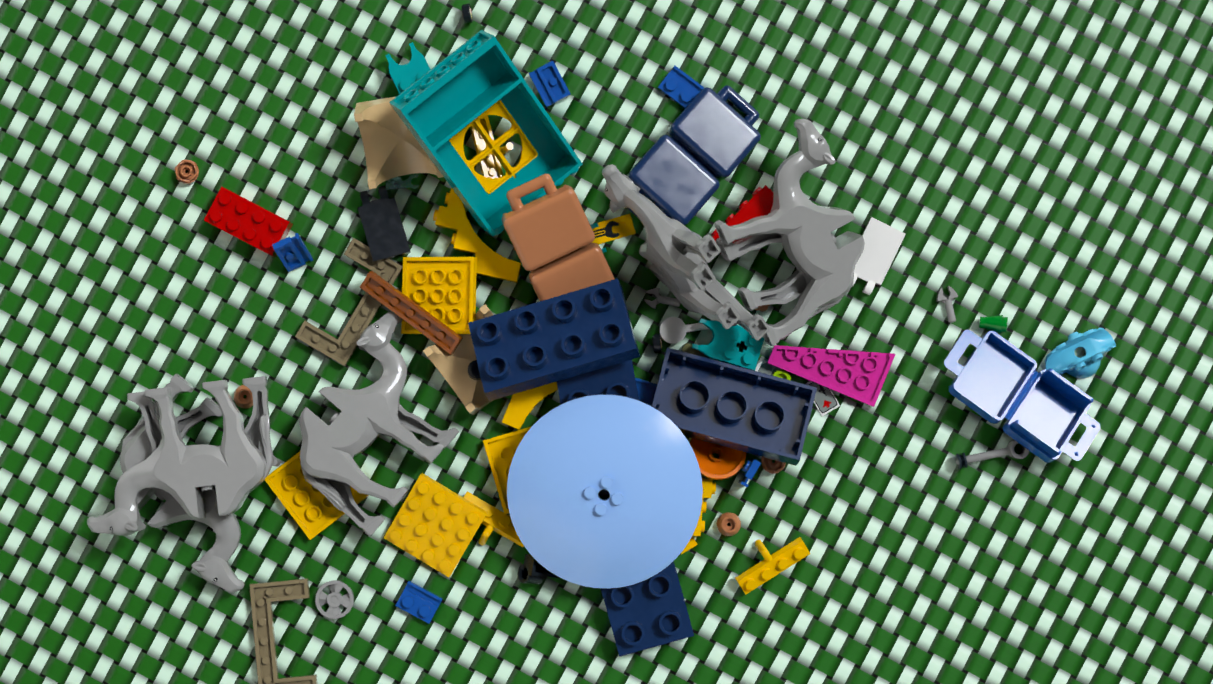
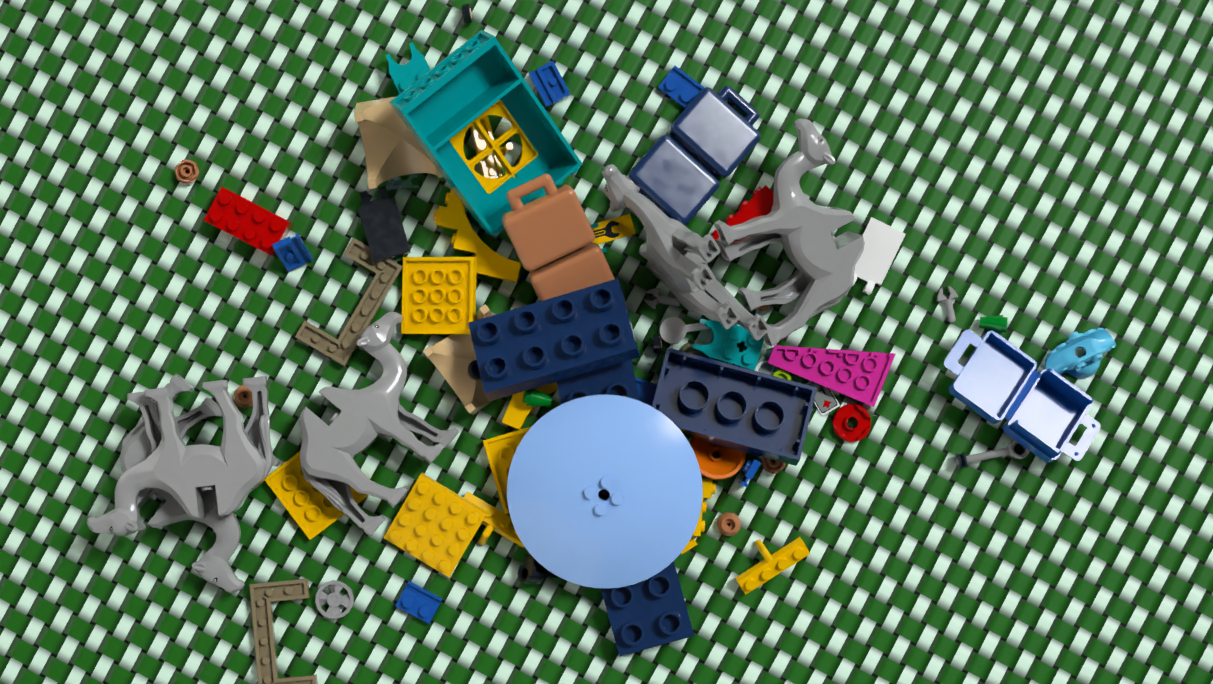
dark orange plate [360,271,463,355] -> none
none -> green cone [522,388,552,407]
none -> red tile [832,404,871,442]

